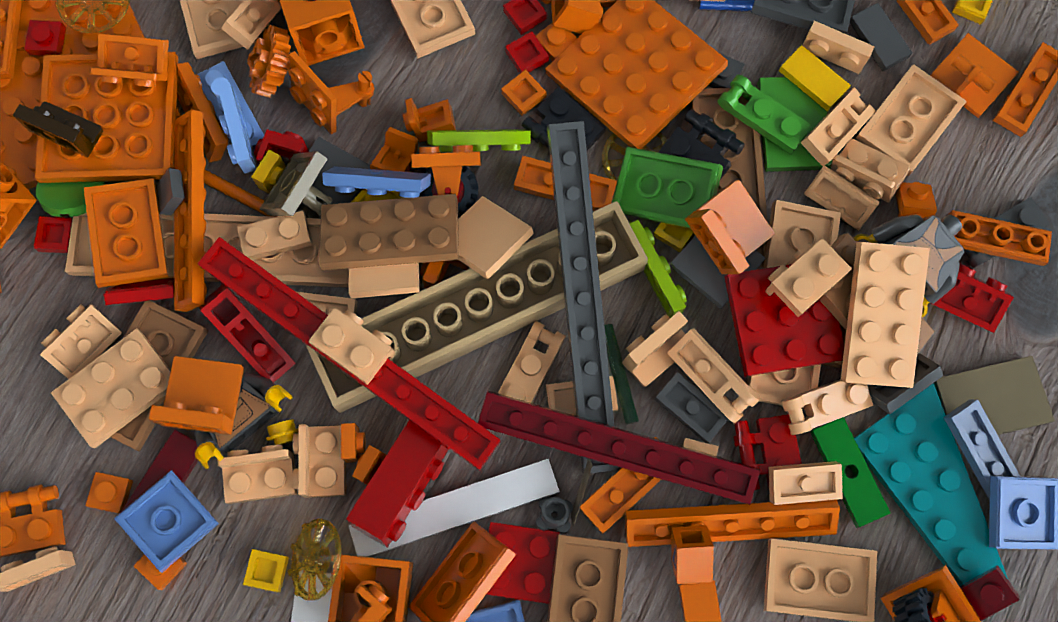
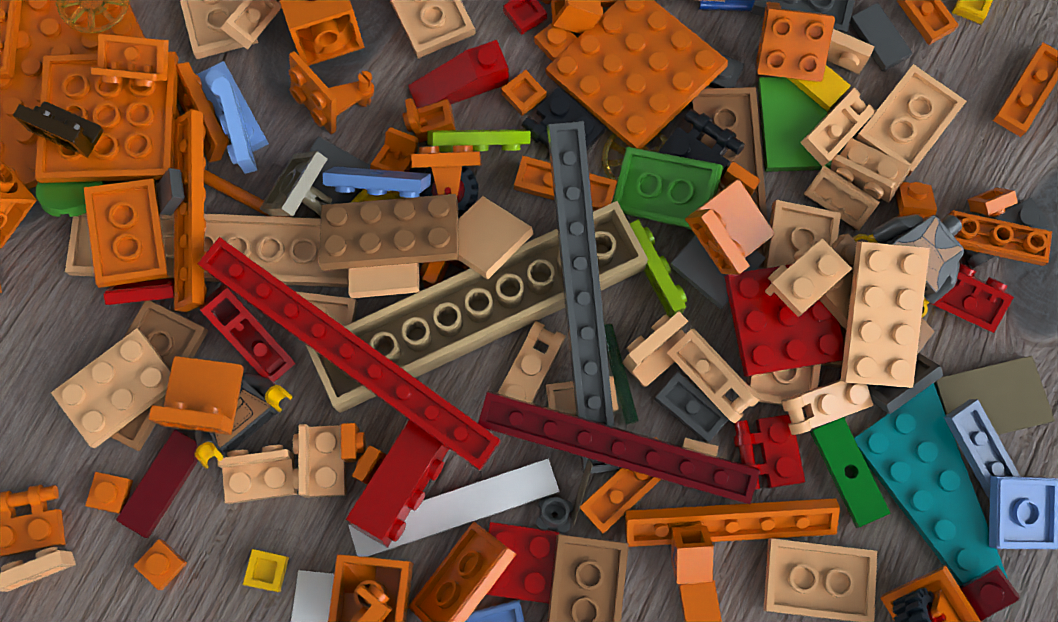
red plate [24,20,66,56] -> none
red plate [34,216,73,253] -> none
light nougat bracket [40,303,122,379] -> none
medium blue tile [114,470,219,573] -> none
light nougat plate [237,210,312,260] -> none
orange gear [247,25,291,98] -> none
yellow plate [251,150,286,194] -> none
red bracket [254,129,309,164] -> none
yellow plate [266,419,299,445] -> none
clear yellow wheel [287,518,341,601] -> none
light nougat bracket [308,307,395,385] -> none
red plate [505,31,549,73] -> none
yellow plate [654,223,695,252] -> none
bright green plate [717,75,812,155] -> none
light nougat plate [769,461,843,505] -> none
orange plate [930,33,1019,118] -> none
none -> red slope [408,40,509,109]
none -> orange tile [721,162,761,196]
none -> orange bracket [755,1,835,82]
none -> orange plate [967,188,1018,217]

